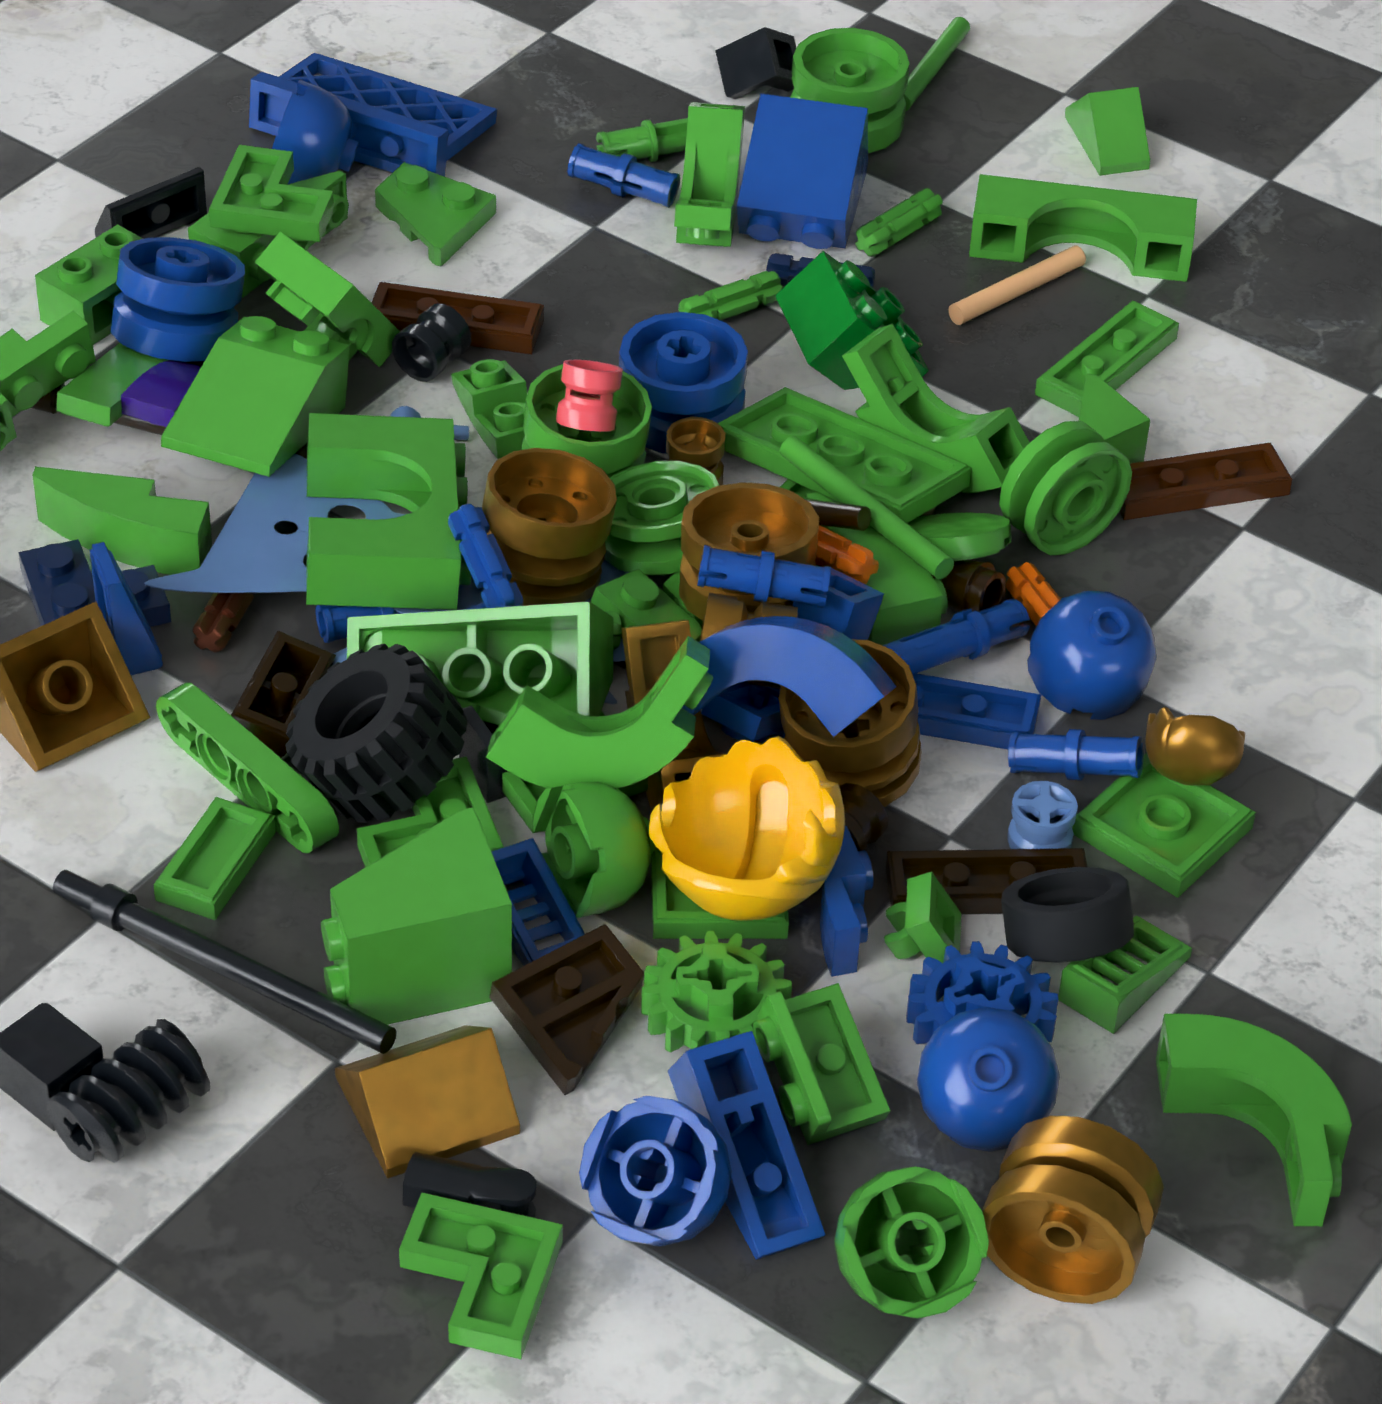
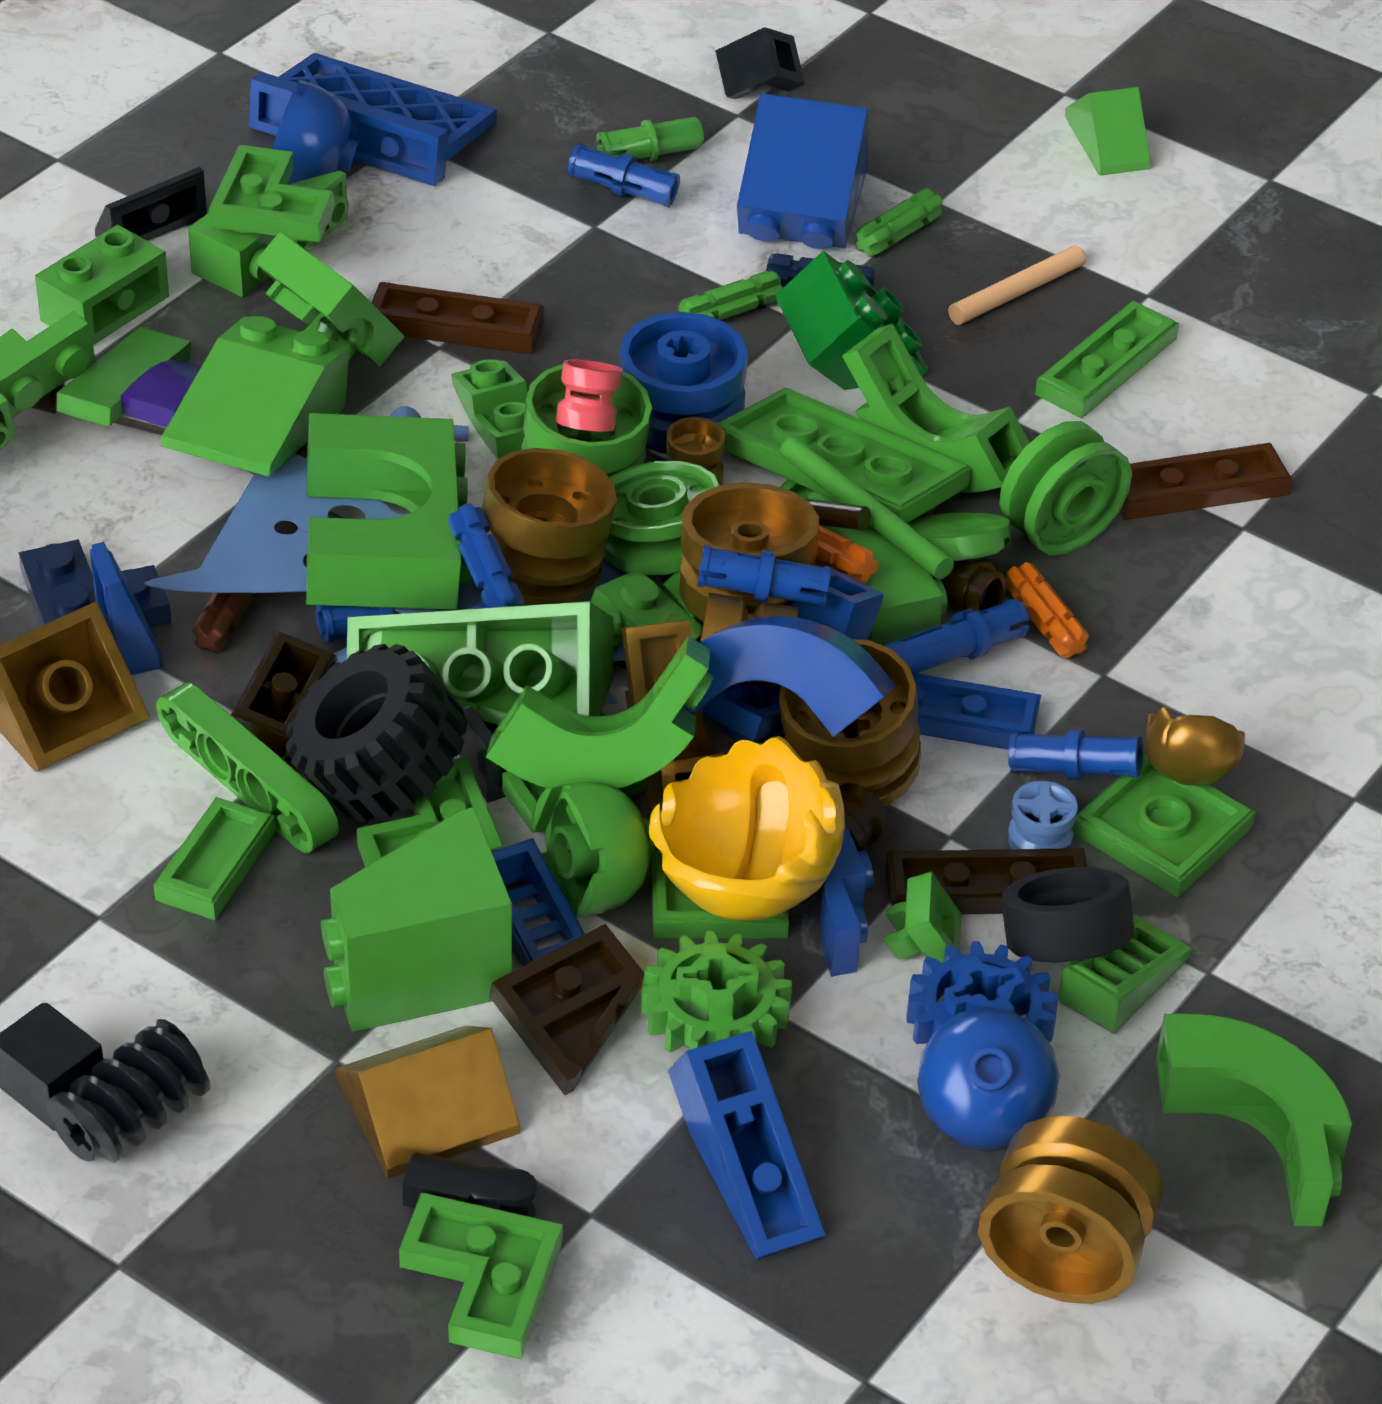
bright green slope [32,466,212,575] -> none
black bar [53,870,397,1054] -> none
blue wheel [111,237,245,362] -> none
bright green wing [375,162,496,267] -> none
black wheel [392,304,471,382] -> none
blue cylinder [579,1096,732,1247] -> none
bright green arch [674,102,745,247] -> none
bright green bracket [753,983,891,1145] -> none
bright green wheel [790,28,909,153] -> none
bright green cylinder [834,1166,989,1318] -> none
bright green bar [904,17,970,111] -> none
bright green arch [969,174,1197,282] -> none
blue cylinder [1027,591,1157,720] -> none
bright green slope [1078,374,1150,463] -> none

